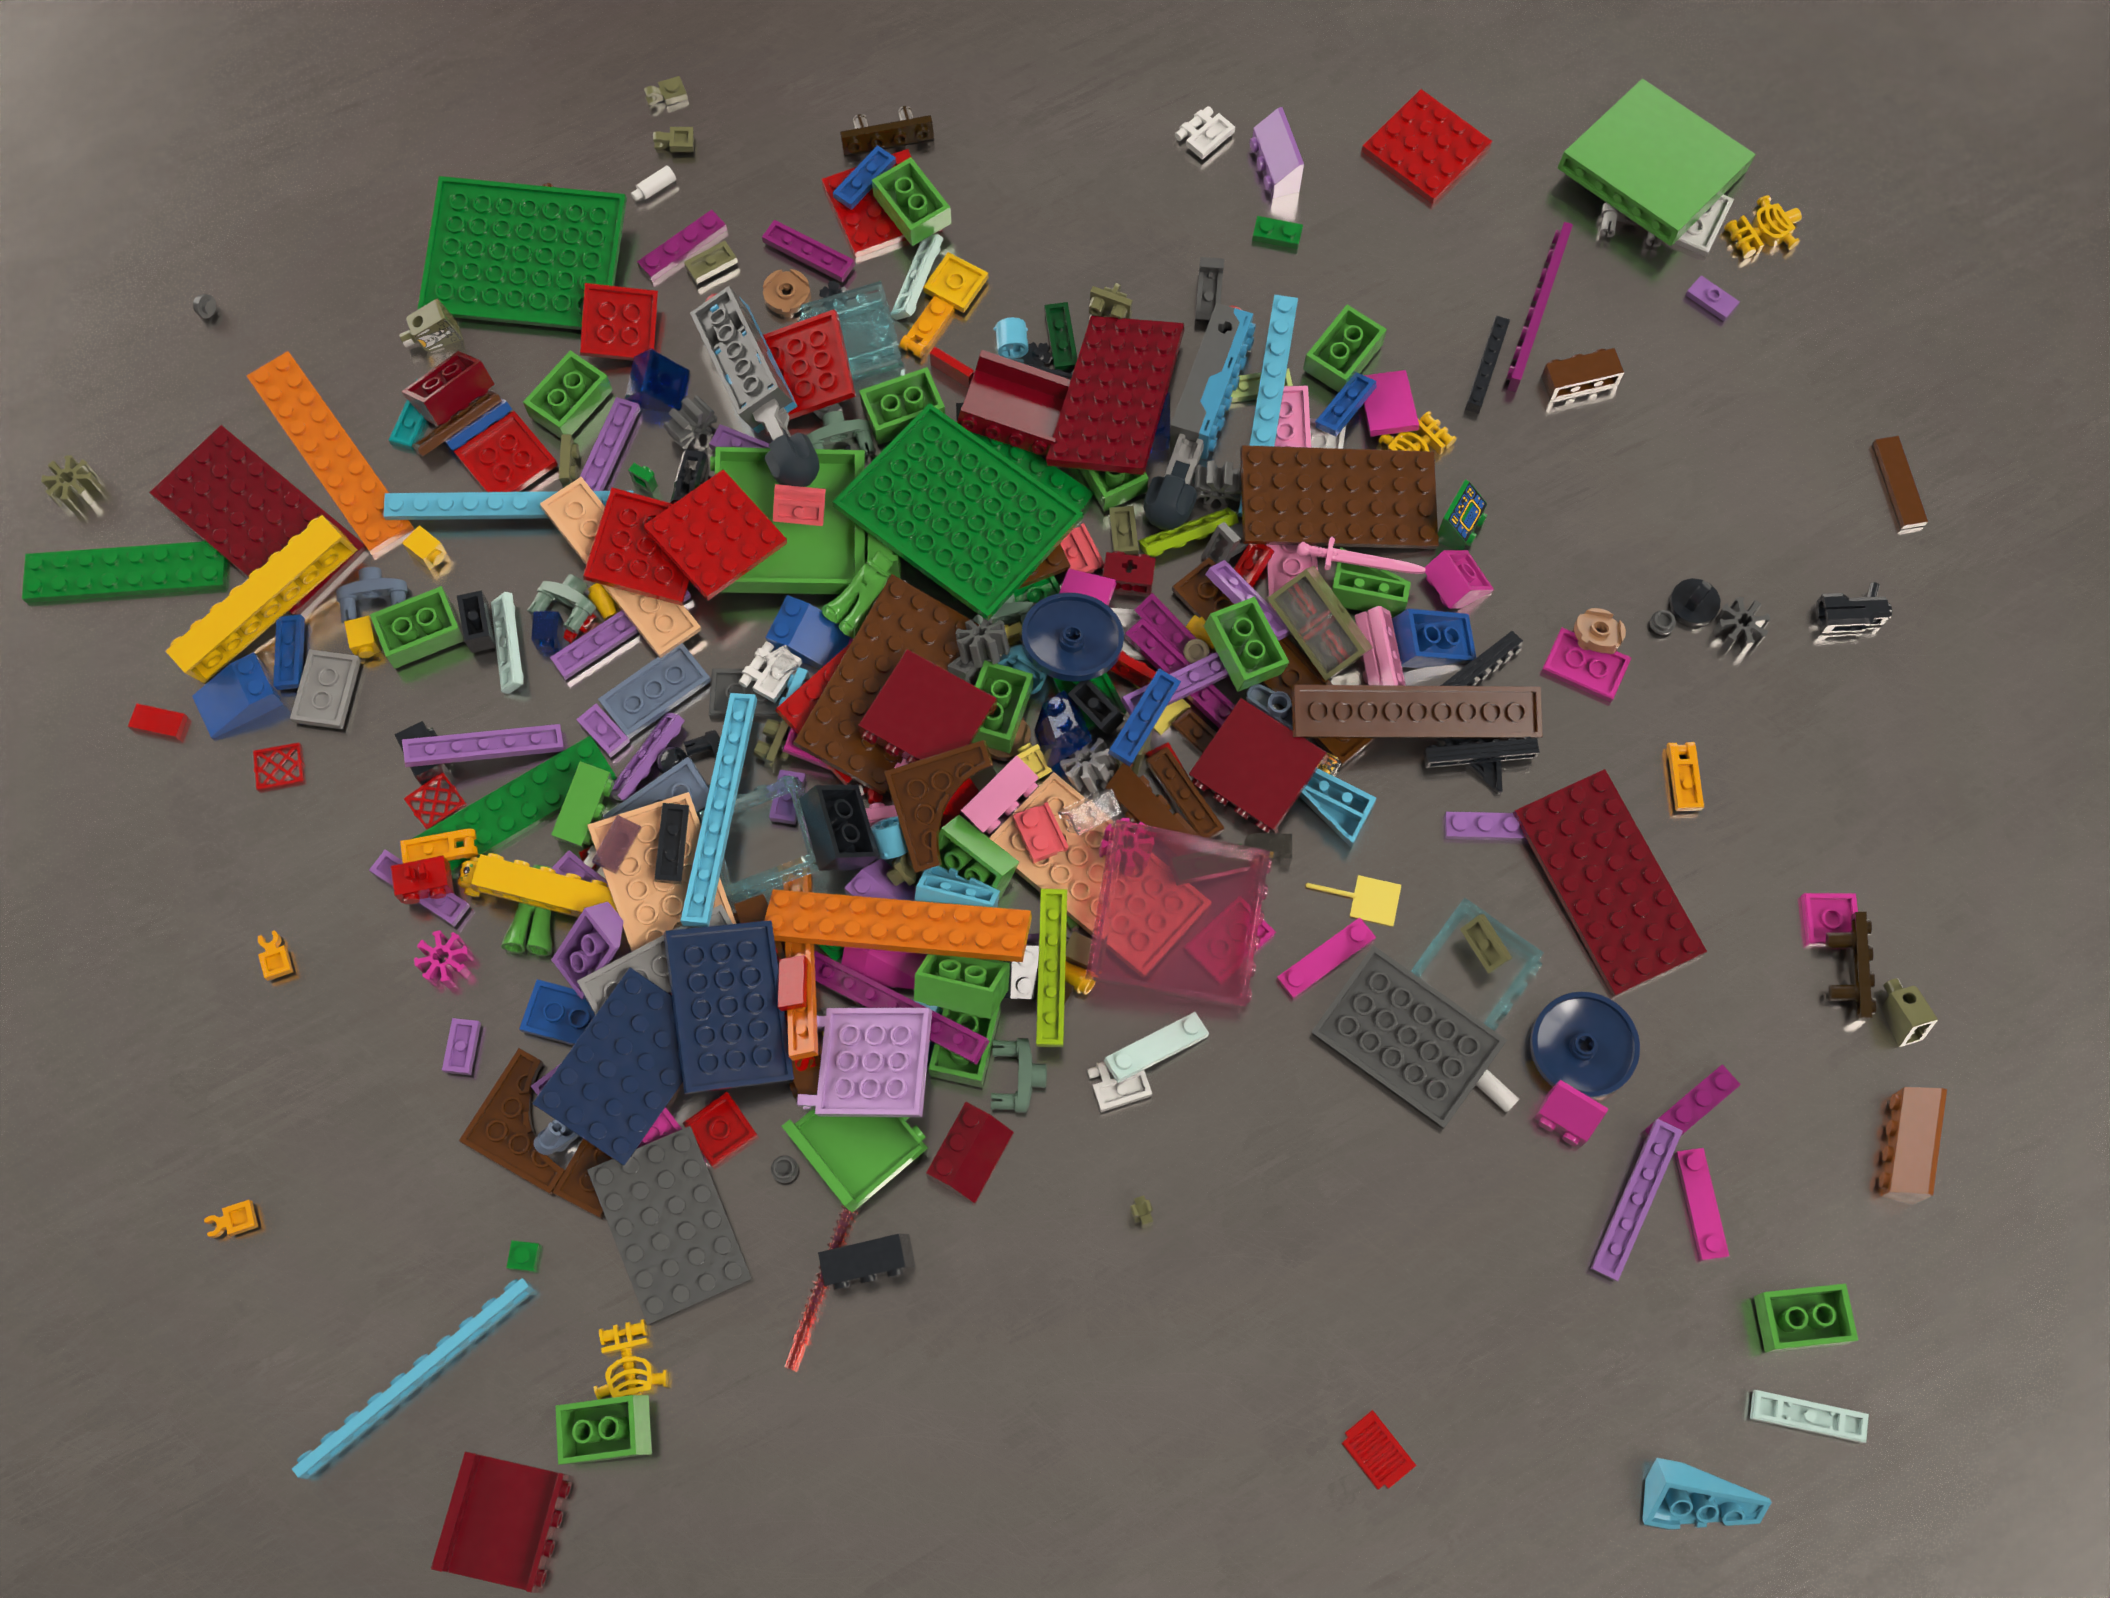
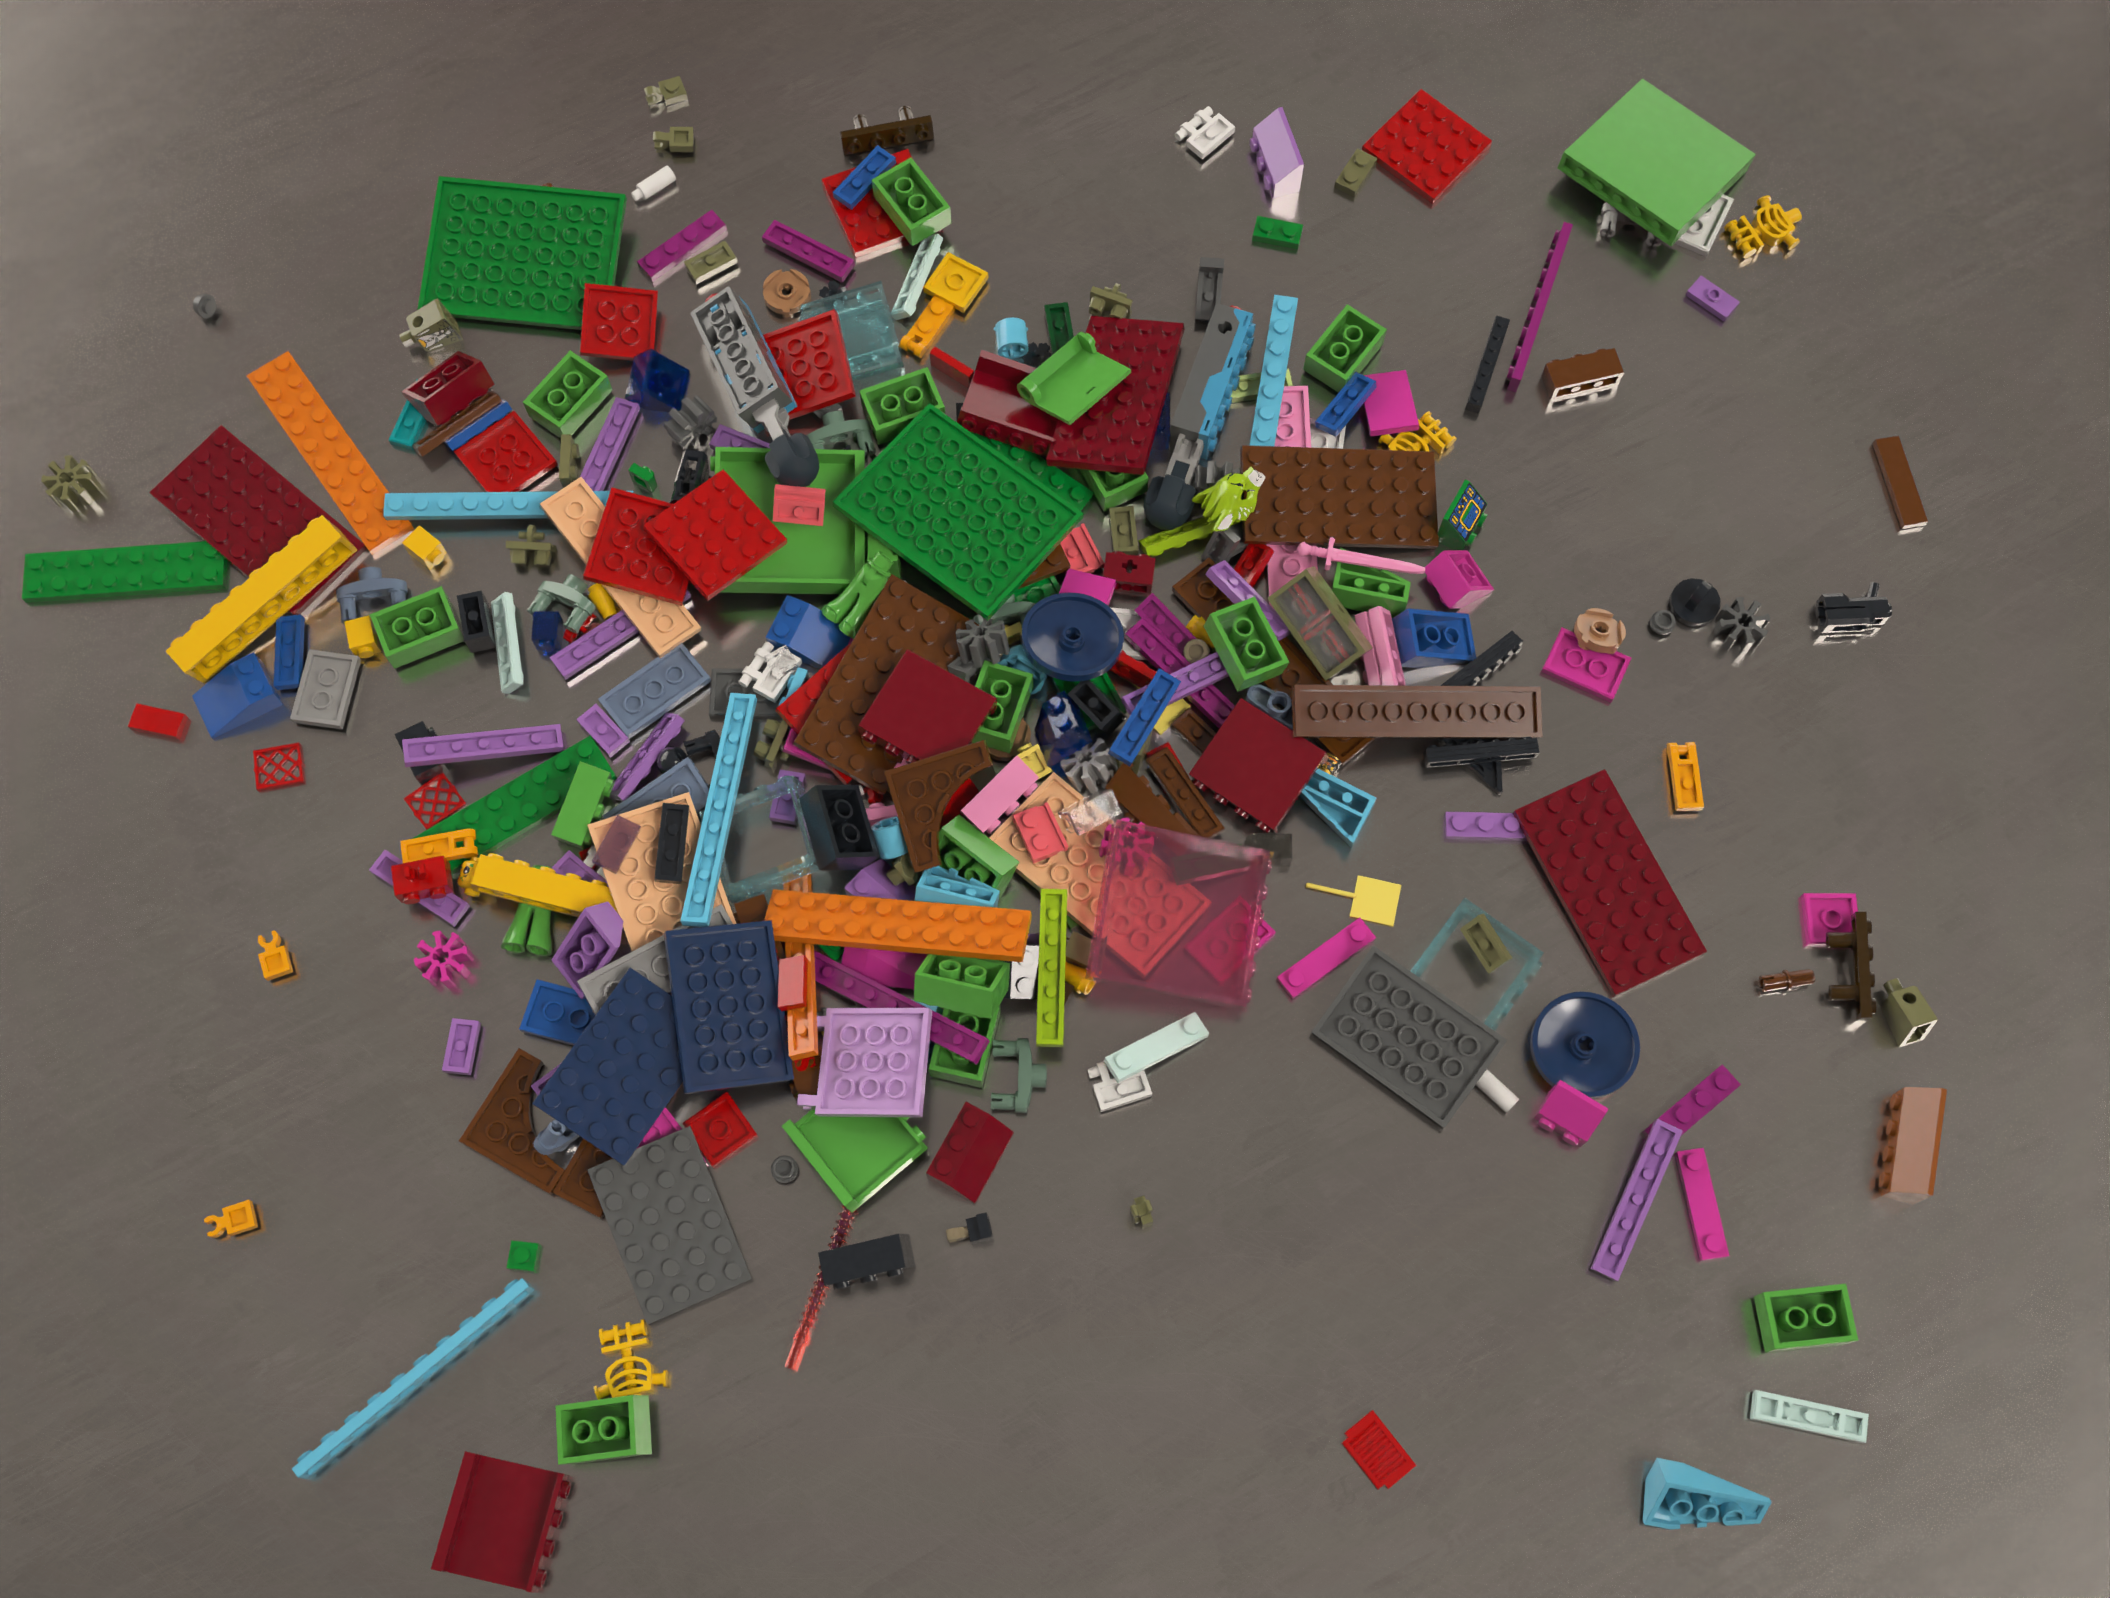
none -> olive hips [506,525,556,566]
none -> black piece [946,1212,994,1245]
none -> bright green door [1017,332,1131,425]
none -> lime piece [1192,467,1265,532]
none -> olive plate [1334,148,1378,197]
none -> reddish brown axle [1759,969,1815,992]

